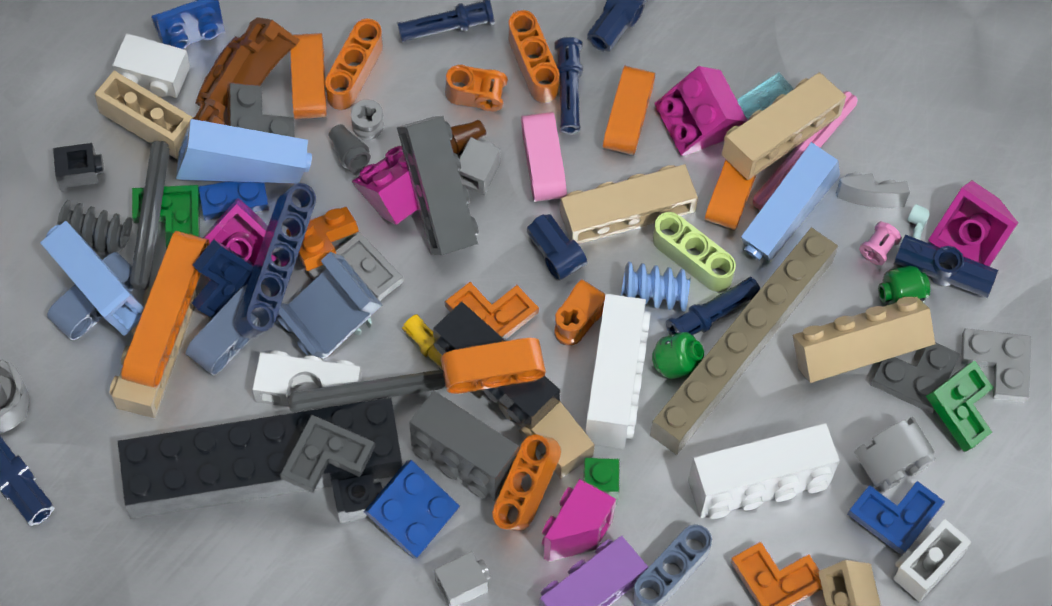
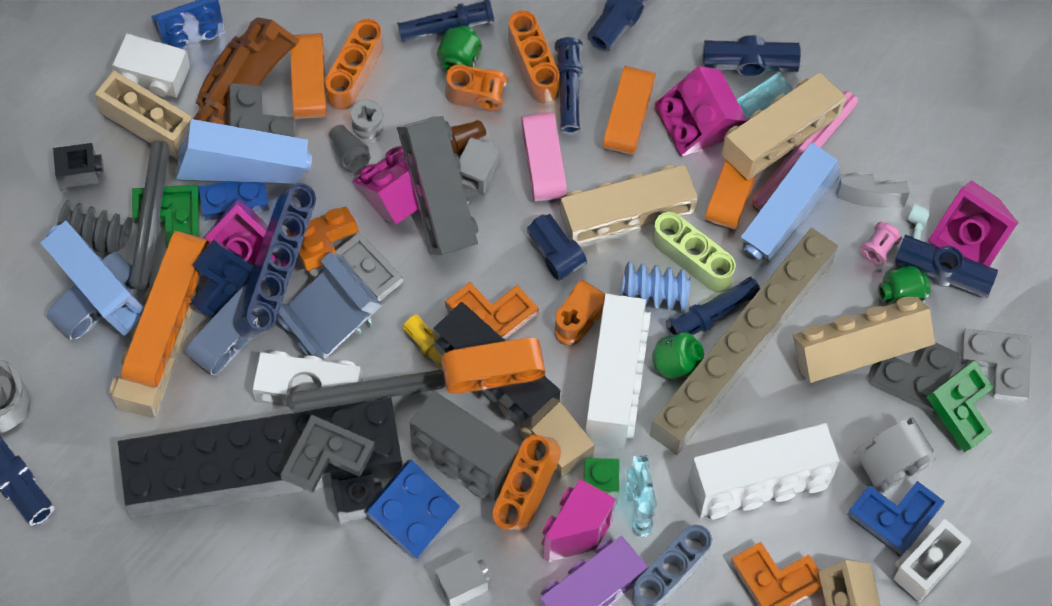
none -> green head [436,26,482,72]
none -> clear light blue plate [625,455,657,538]
none -> dark blue piece [703,35,801,77]

